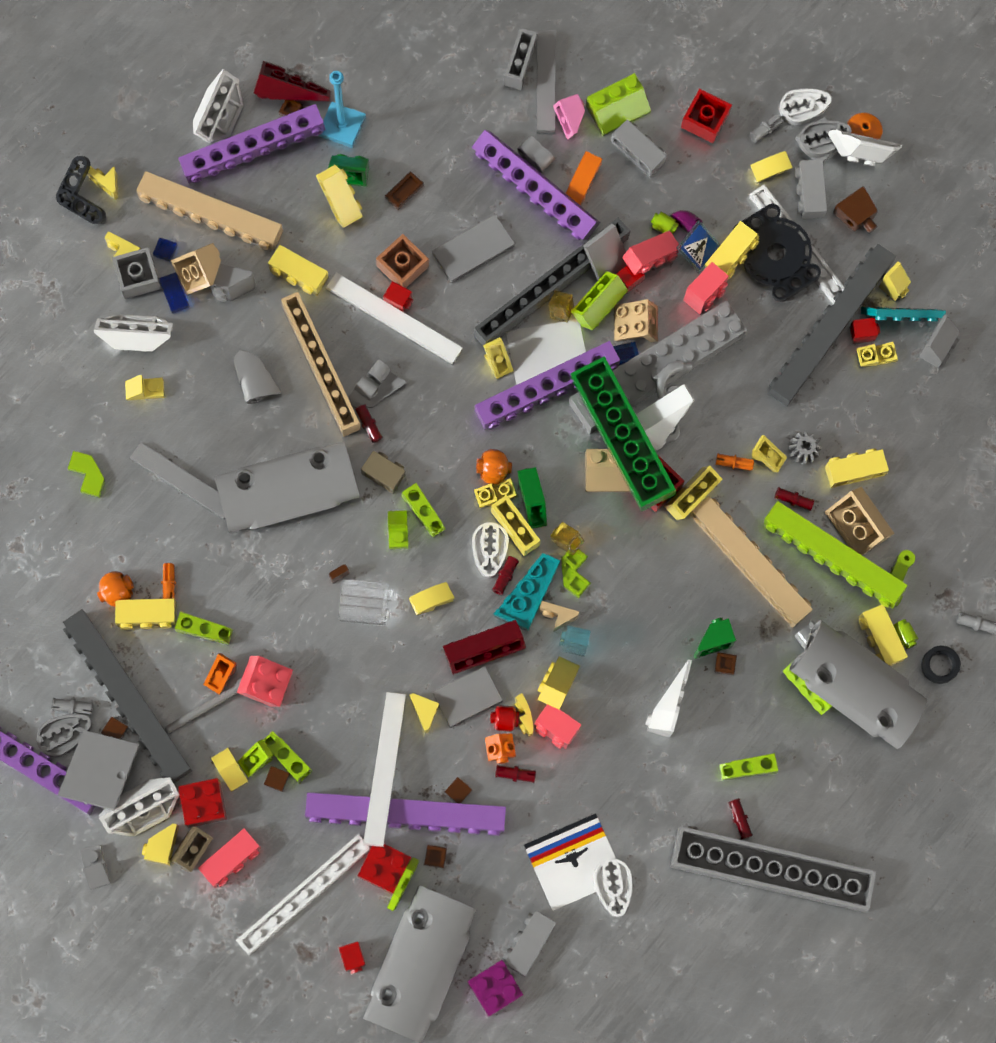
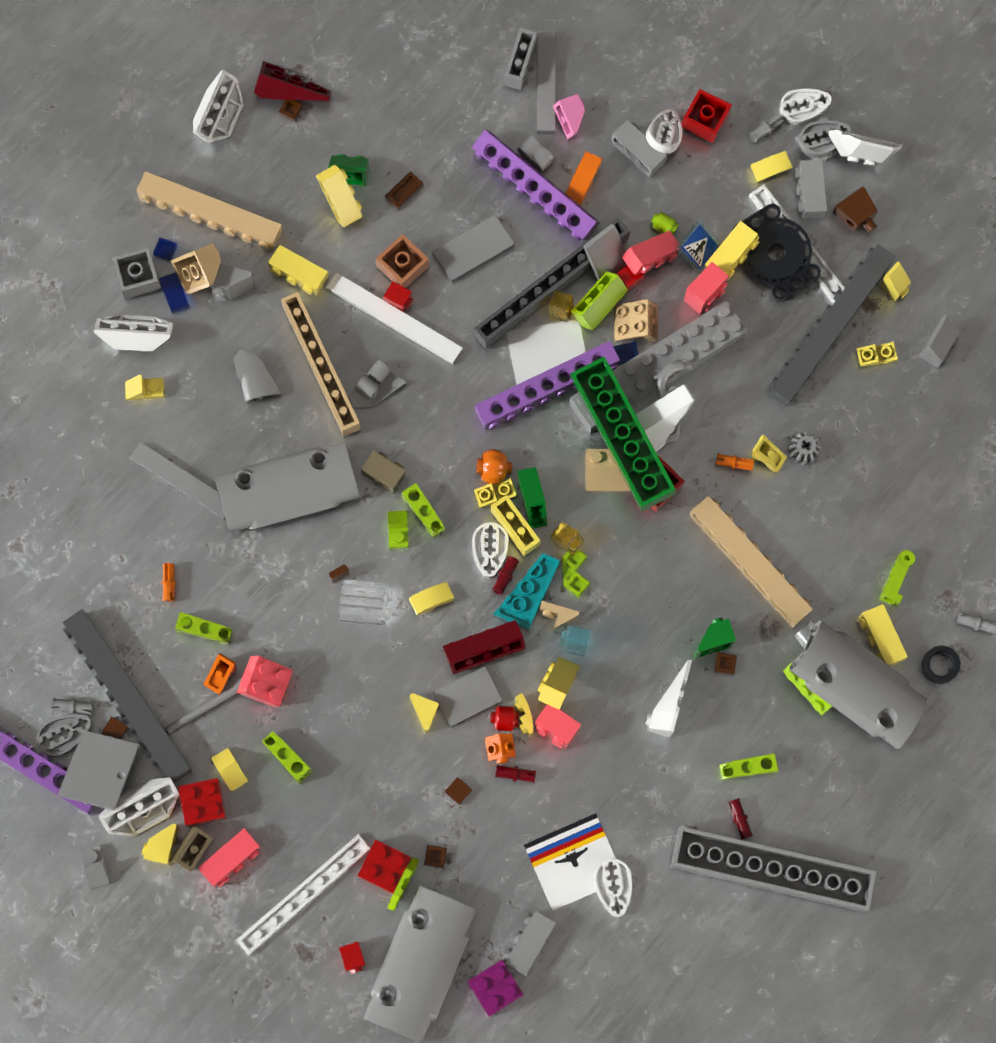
black beam [56,156,106,224] -> none
lime tile [68,451,105,498] -> none
light yellow slope [87,166,118,200] -> none
orange plant [97,571,134,607] -> none
light yellow slope [104,231,141,257] -> none
light yellow brick [115,599,177,630] -> none
medium lavender brick [178,104,325,184] -> none
lime slope [237,739,273,778] -> none
reddish brown tile [264,766,290,792] -> none
medium lavender brick [305,792,506,836] -> none
medium azure tile [318,71,366,148] -> none
dark red pin [355,404,383,443] -> none
white tile [363,692,406,847] -> none
light yellow slope [483,337,514,379] -> none
lime slope [586,73,651,136] -> none
light yellow brick [664,465,723,520] -> none
magenta brick [670,210,703,235] -> none
lime brick [764,501,908,609] -> none
dark red pin [774,487,815,511] -> none
light yellow brick [825,448,889,488] -> none
tan slope [825,487,895,556] -> none
orange dish [847,113,883,140] -> none
red brick [849,318,880,344] -> none
teal wing [861,306,946,321] -> none
lime brick [893,619,919,649] -> none
none -> white piece [646,109,682,153]

